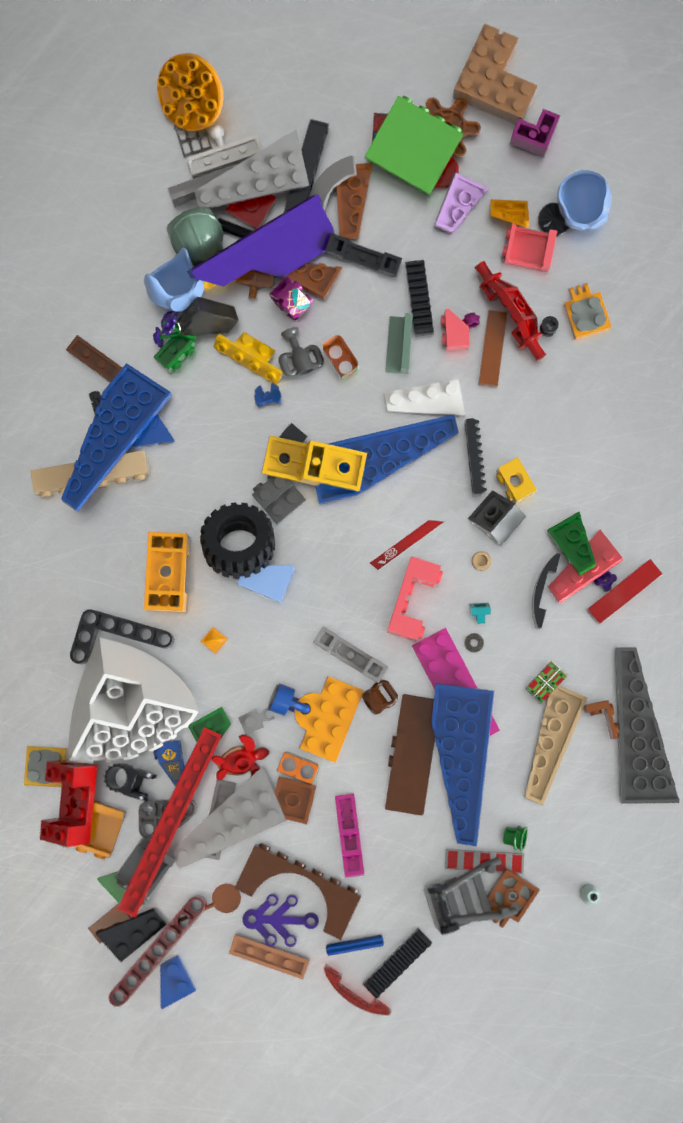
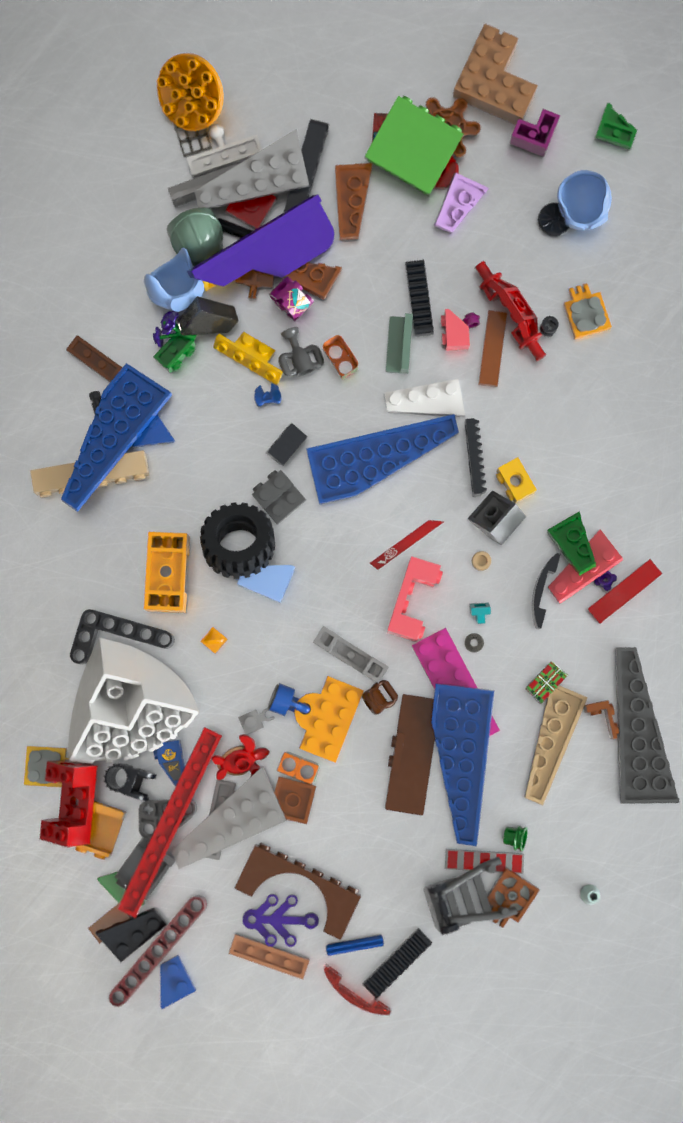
dark orange piece [180,883,241,922] -> none
green wing [188,707,231,742] -> none
yellow bracket [261,436,367,491] -> none
light grey tile [308,155,357,211] -> none
black slope [325,233,402,276] -> none
dark pink slope [335,794,364,878] -> none
light orange wing [490,199,529,227] -> none
coral panel [502,223,557,272] -> none
none -> green wing [595,102,637,150]

